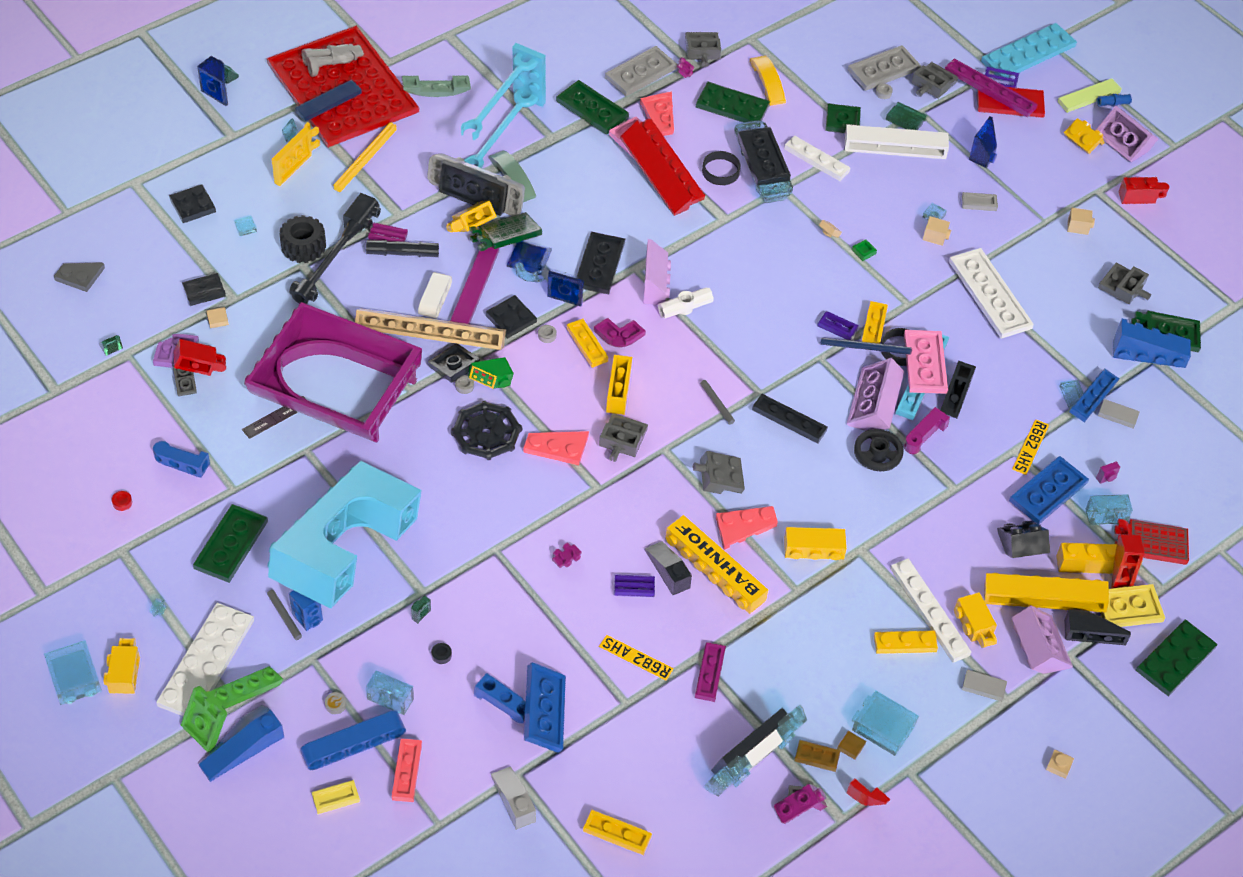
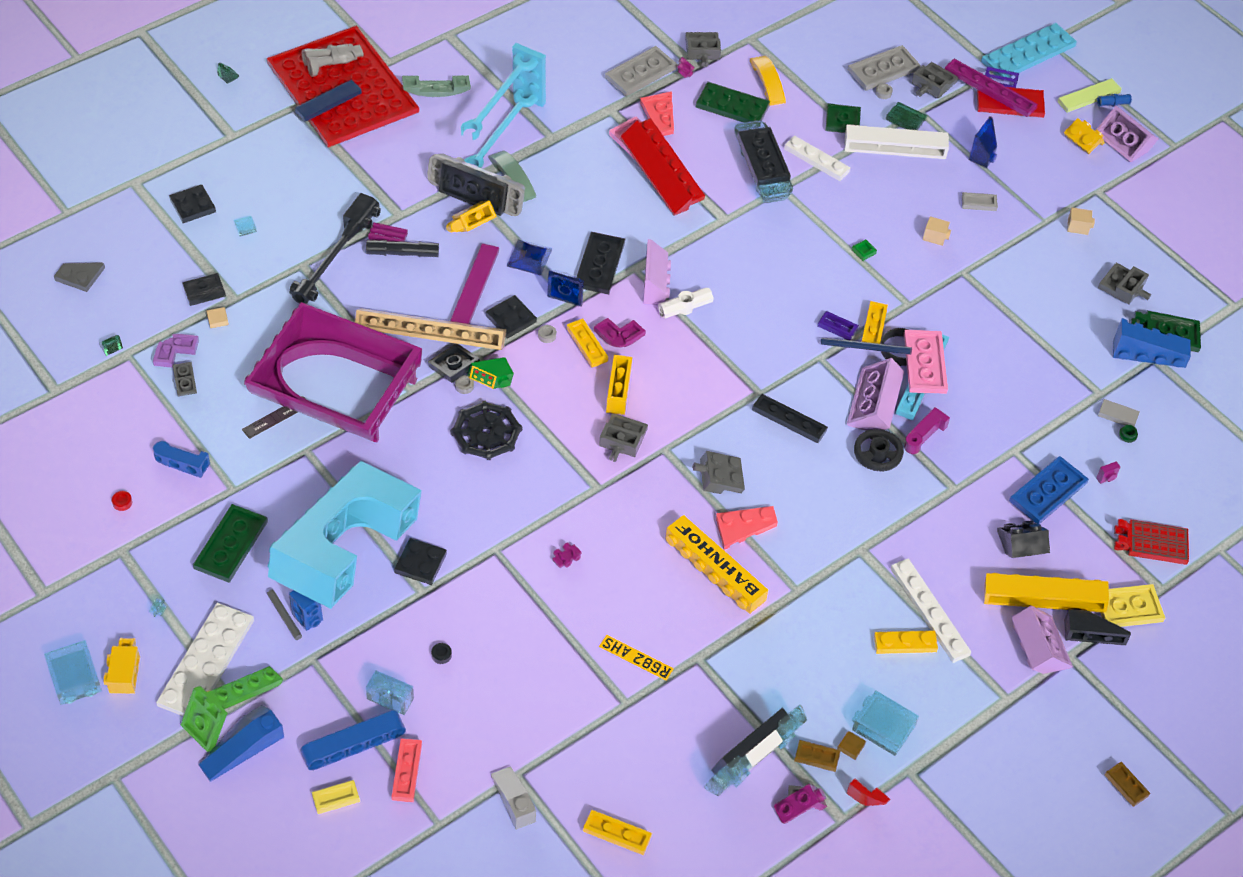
red brick [174,339,226,376] -> none
clear blue slope [197,55,228,106] -> none
yellow tile [271,122,320,186] -> none
black tyre [279,215,326,263] -> none
clear light blue slope [282,119,299,142] -> none
light grey tile [325,692,346,714] -> none
yellow axle [333,122,397,192] -> none
clear green plate [411,595,431,624] -> none
white beam [418,272,452,319] -> none
dark green tile [469,212,542,251] -> none
blue leg [474,673,525,723] -> none
clear light blue piece [514,262,545,283] -> none
coral wing [523,431,589,465] -> none
blue plate [524,662,566,753] -> none
dark green plate [556,80,629,135] -> none
dark purple tile [614,575,655,597] -> none
slope [645,541,692,596] -> none
magenta tile [695,642,726,702] -> none
dark grey bar [700,380,735,425] -> none
black tyre [702,151,741,186] -> none
yellow brick [784,527,847,560] -> none
tan plate [819,220,842,238] -> none
clear light blue plate [923,203,947,220] -> none
black slope [940,360,976,419] -> none
white plate [949,248,1034,339] -> none
yellow brick [954,592,997,648] -> none
light grey tile [962,670,1007,702] -> none
yellow sticker [1012,419,1049,475] -> none
tan plate [1046,749,1074,779] -> none
yellow brick [1056,543,1143,574] -> none
clear light blue tile [1059,380,1084,415] -> none
blue tile [1069,368,1120,423] -> none
clear light blue brick [1085,494,1133,525] -> none
red slope [1111,534,1145,589] -> none
red brick [1118,177,1170,204] -> none
dark green plate [1136,619,1218,697] -> none
none -> black plate [394,538,447,585]
none -> pearl gold plate [1105,761,1151,807]
none -> dark green plate [1119,425,1138,443]

